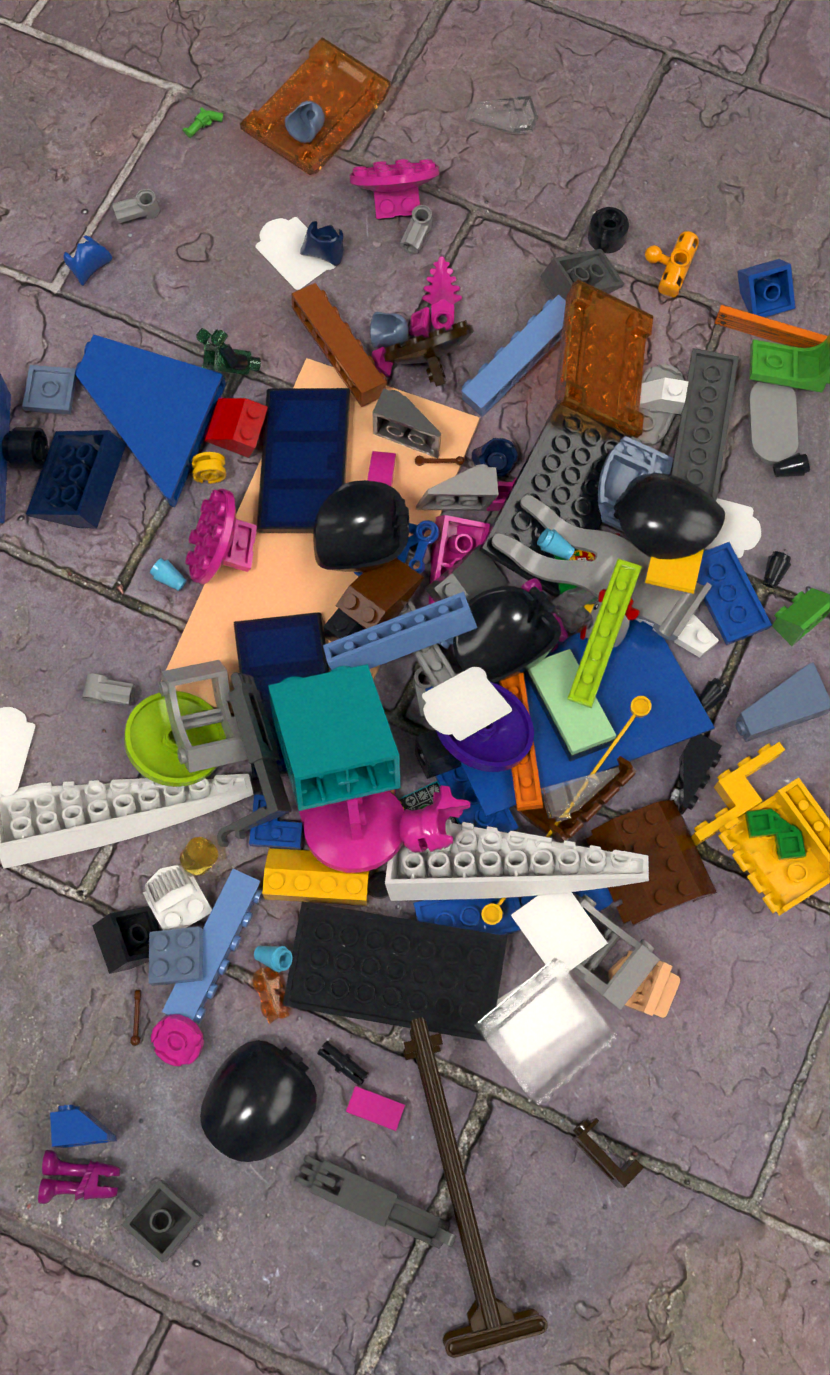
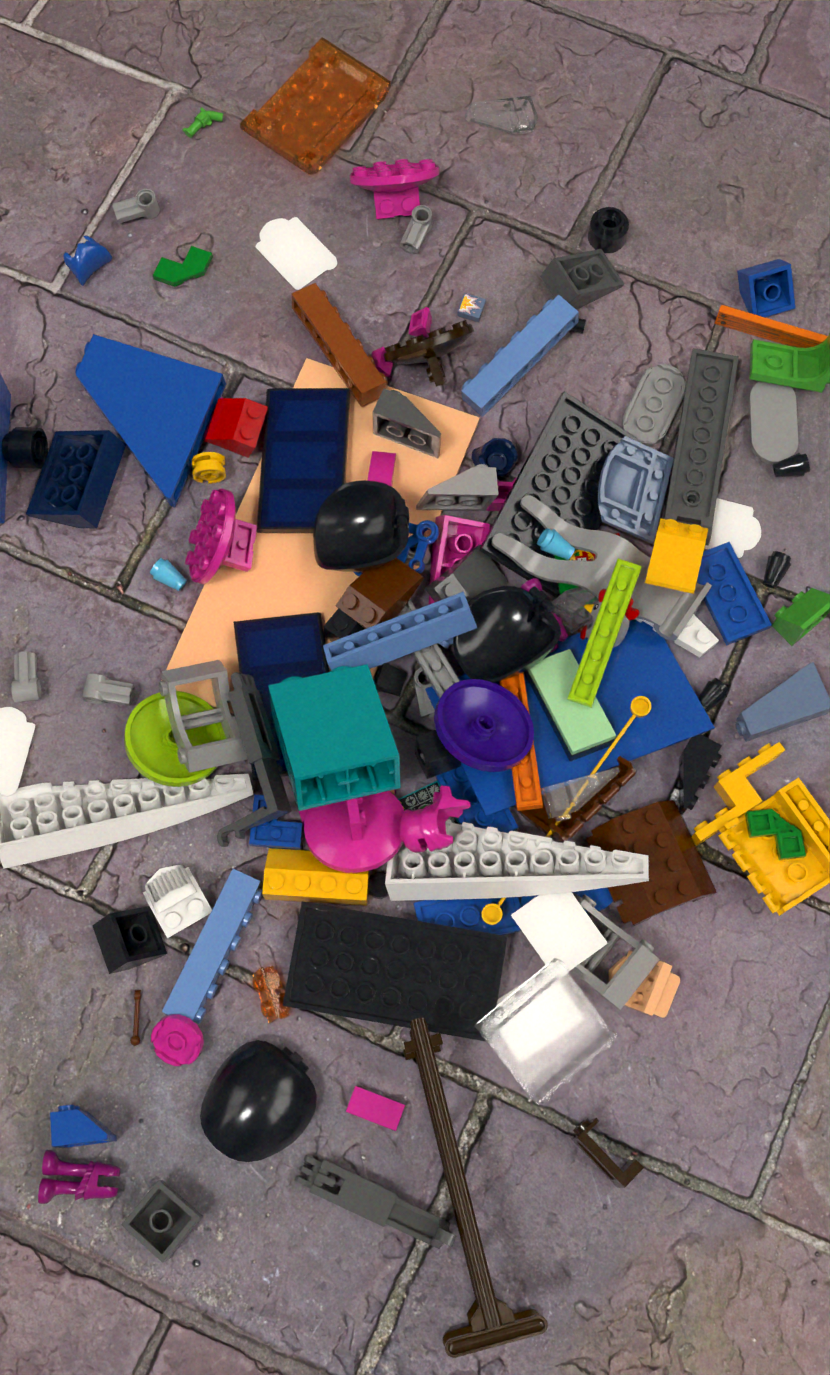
sand blue plate [22,365,77,415] -> none
sand blue plate [148,926,203,986] -> none
clear yellow piece [180,837,218,875] -> none
clear green torso [196,328,261,375] -> none
medium azure cone [254,945,293,972] -> none
sand blue hair [285,101,325,143] -> none
dark blue hair [300,221,344,266] -> none
black pin [317,1040,369,1087] -> none
sand blue hair [370,312,408,348] -> none
reddish brown hinge [415,455,464,466] -> none
dark pink plant [422,256,462,330] -> none
white sticker [422,667,512,741] -> none
clear orange slope [554,279,653,438] -> none
black piece [613,473,725,559] -> none
white slope [635,378,689,415] -> none
light orange piece [645,231,699,297] -> none
none -> light grey piece [11,651,41,702]
none -> green tile [153,246,213,287]
none -> black slope [376,663,407,697]
none -> sand blue tile [457,293,486,322]

